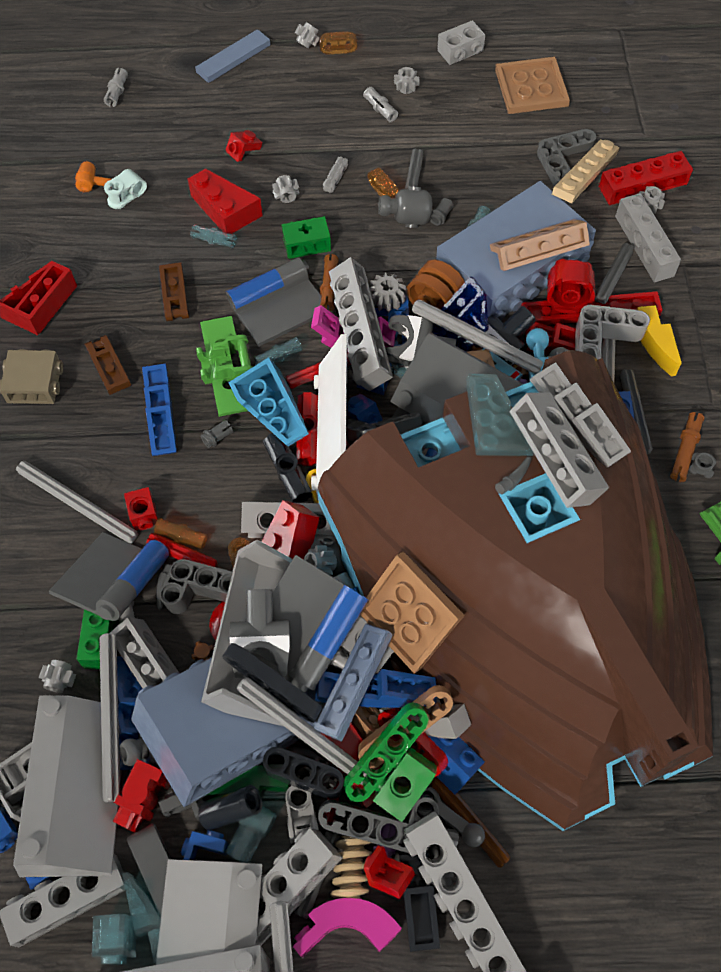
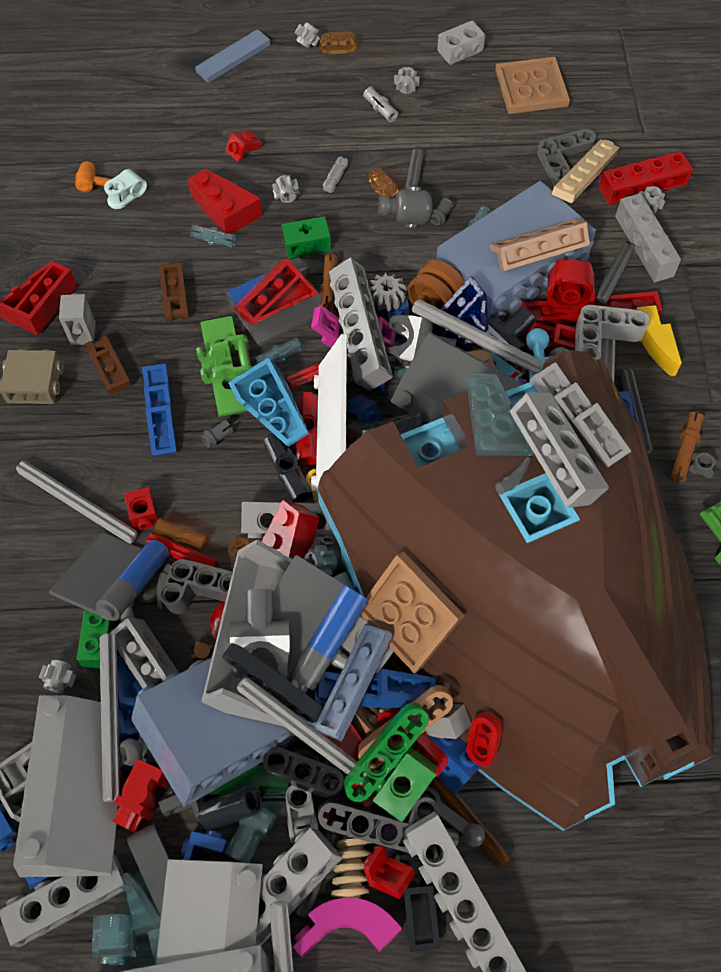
light grey pin [104,68,128,107] -> none
none -> light grey brick [59,294,96,346]
none -> red wedge [232,258,318,324]
none -> red plate [466,712,503,767]

